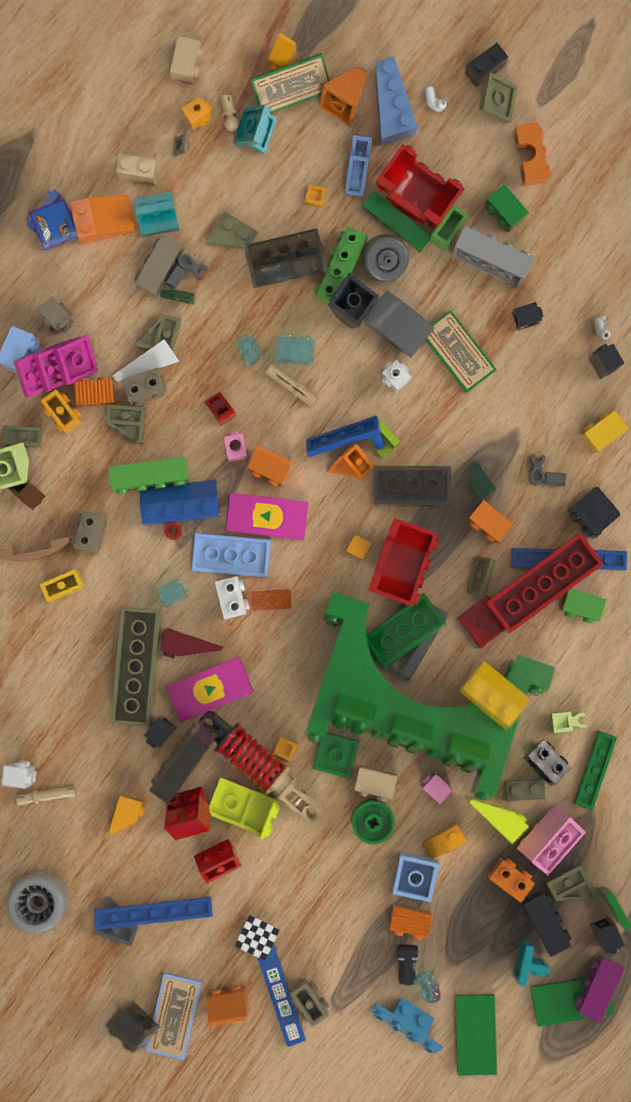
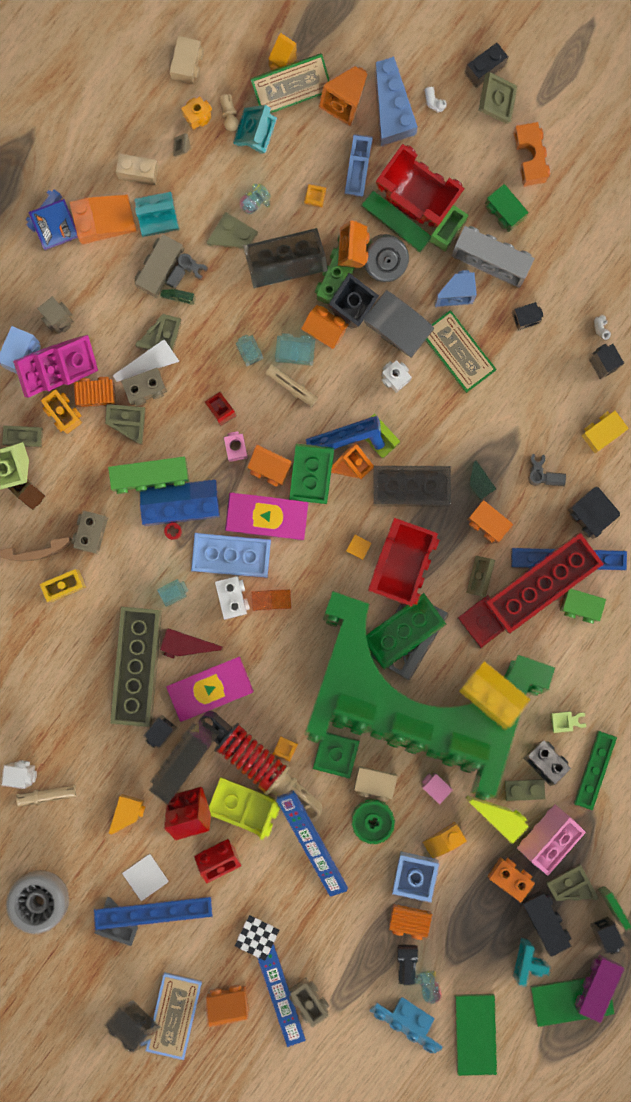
none -> white sticker [122,854,169,901]
none -> clear light blue animal [240,184,271,214]
none -> blue tile [276,791,348,897]
none -> green plate [289,443,334,504]
none -> orange brick [301,305,349,349]
none -> orange slope [338,220,370,268]
none -> medium blue slope [435,270,477,307]

